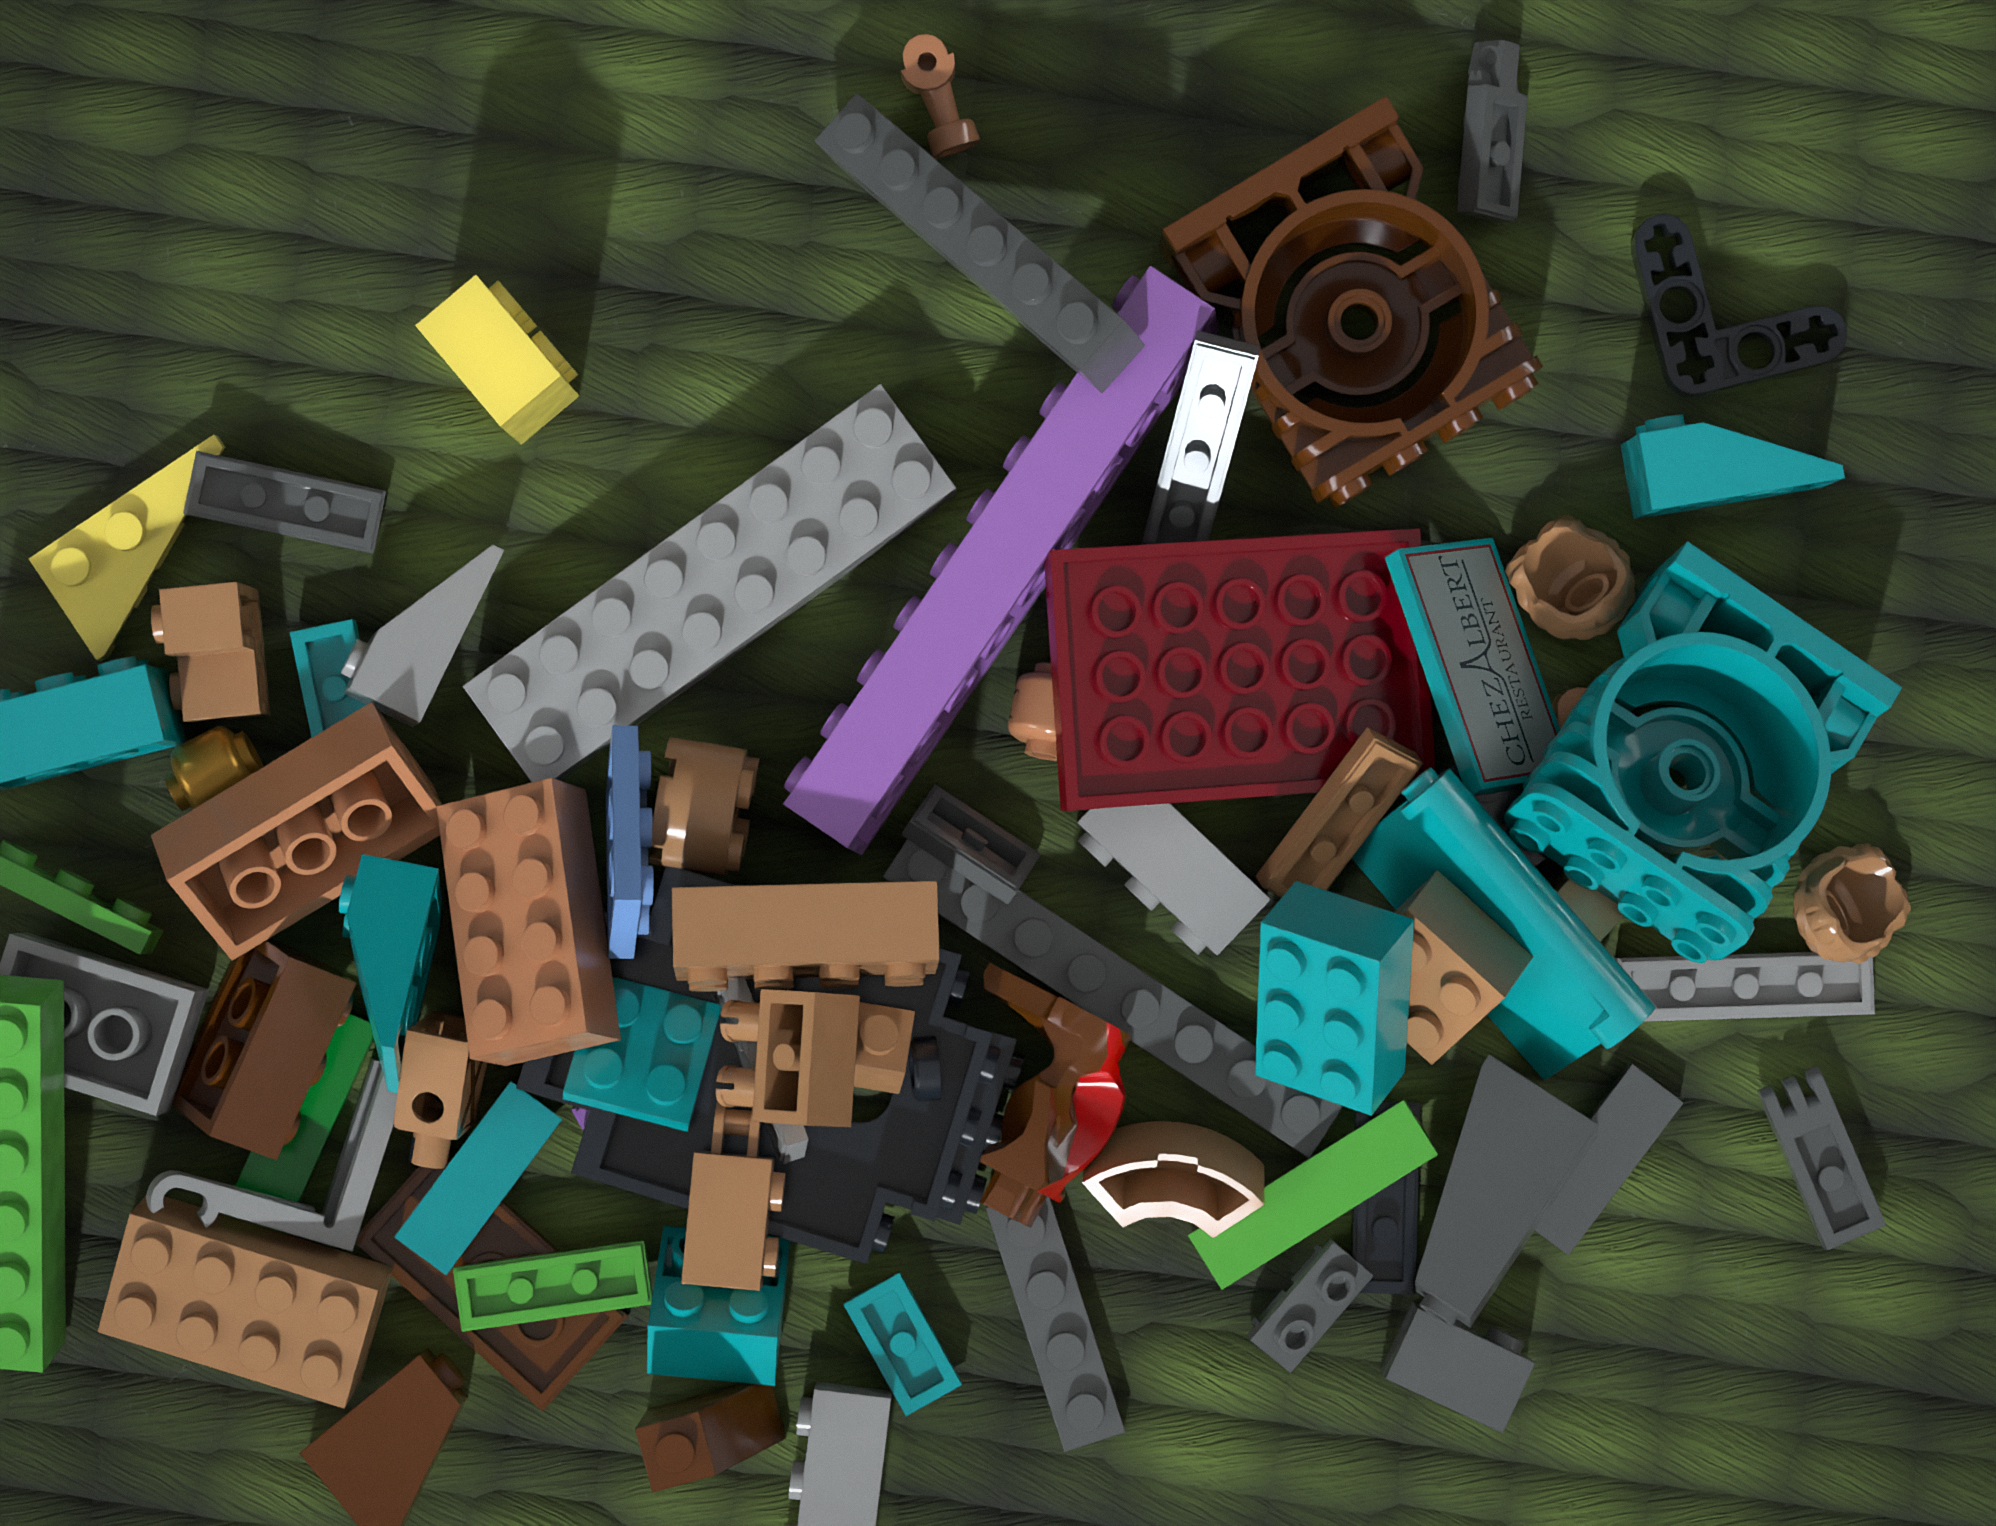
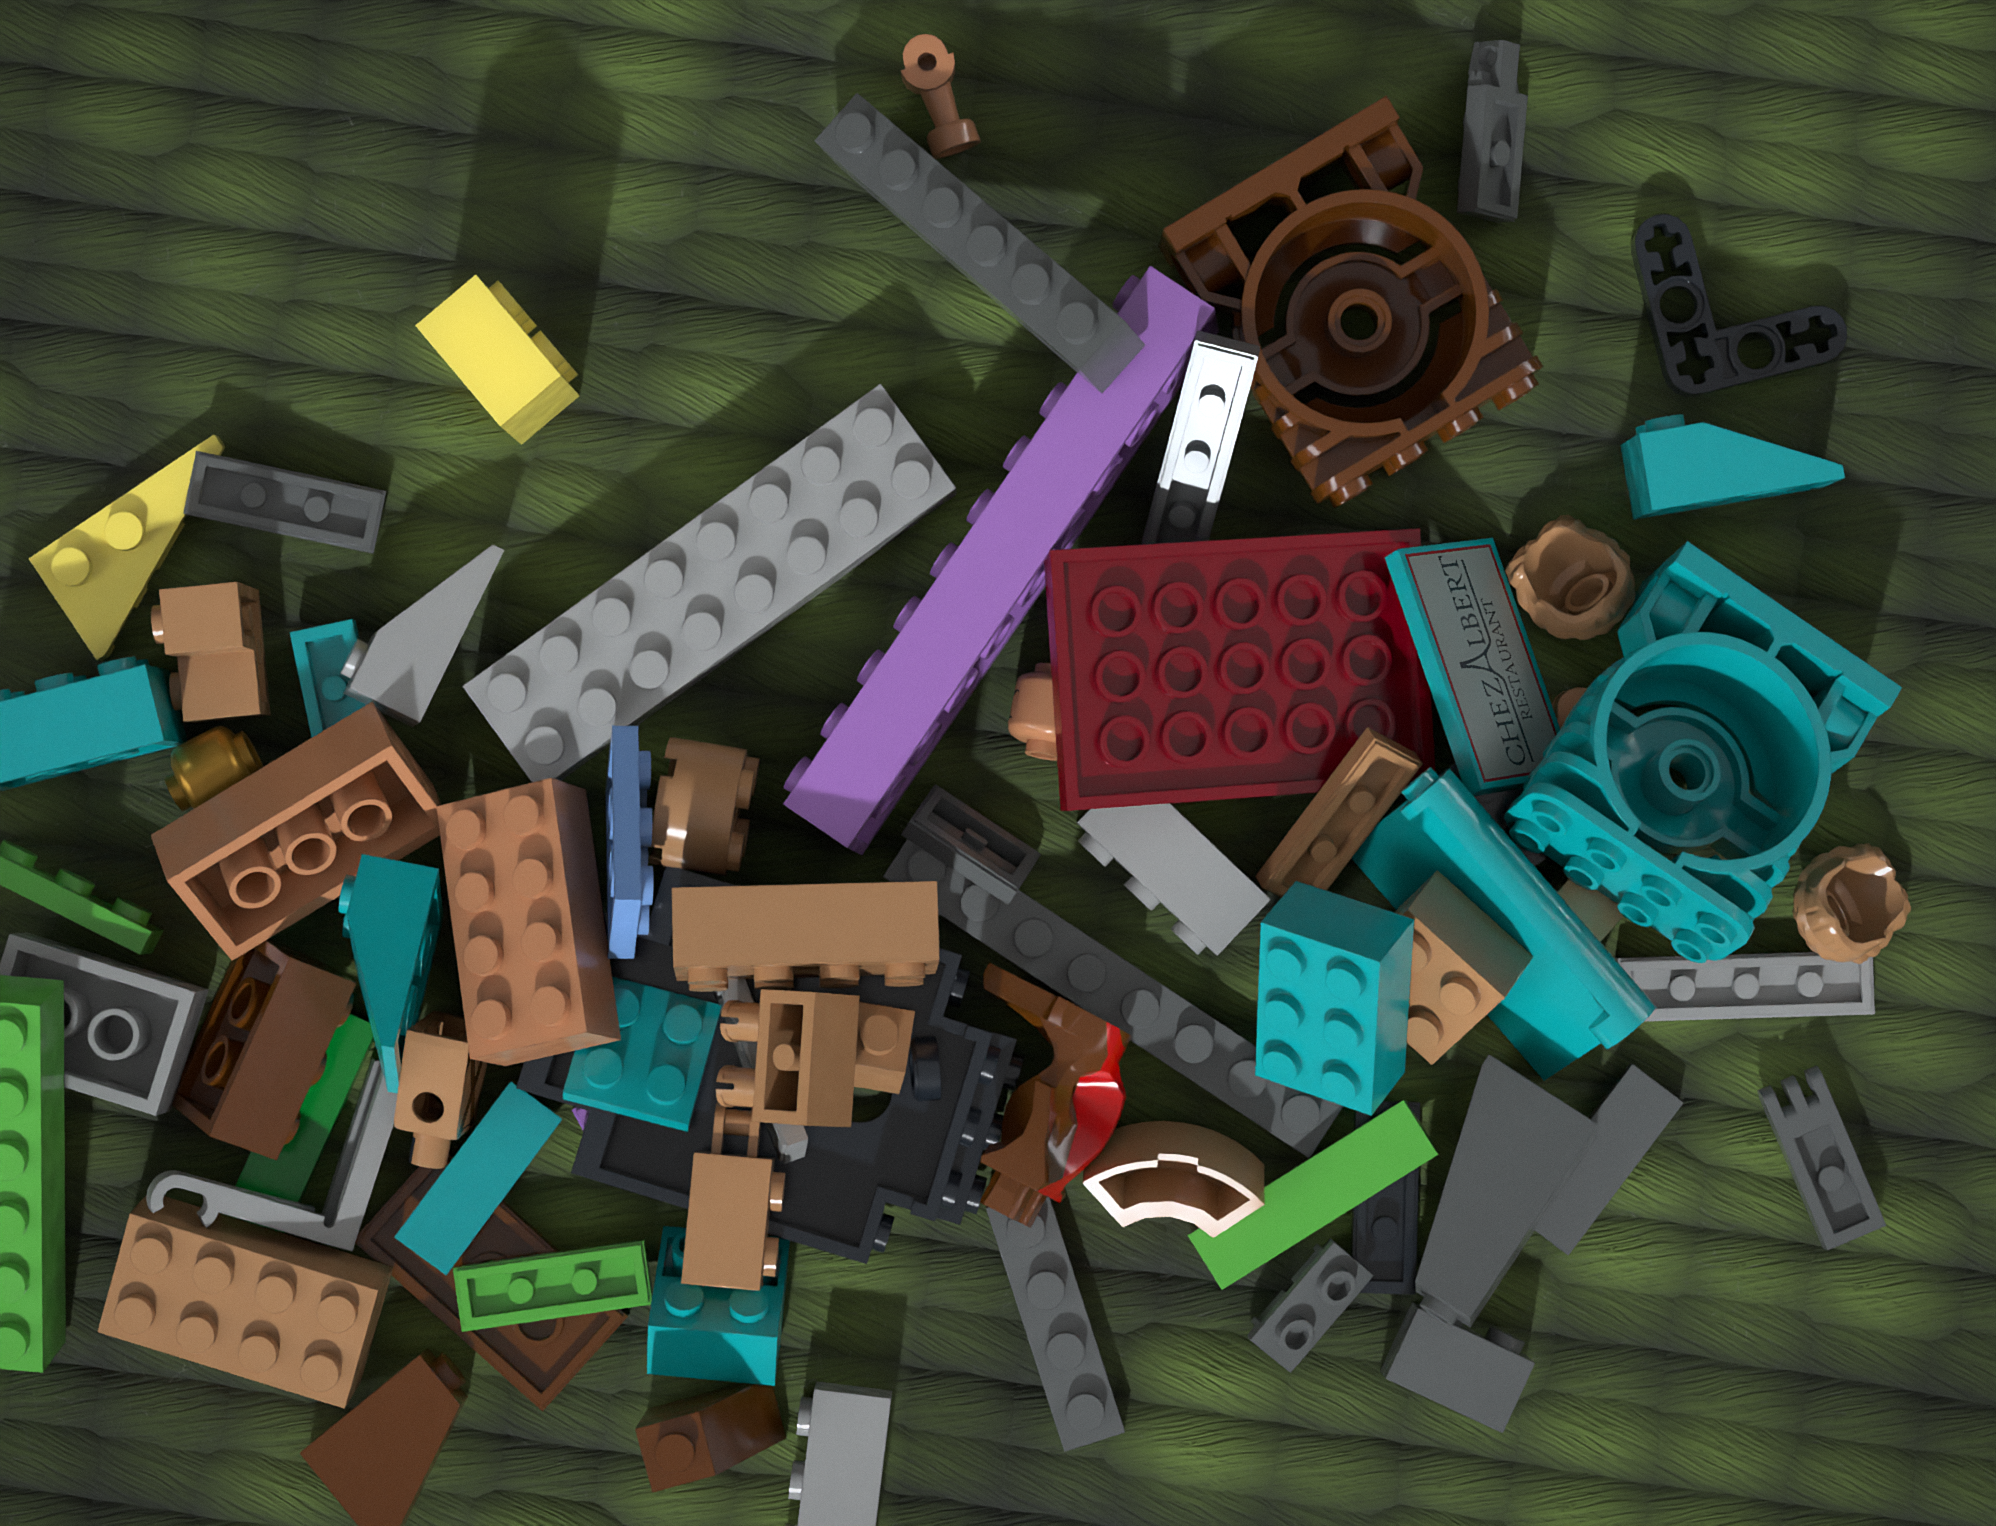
teal plate [843,1270,962,1416] -> none

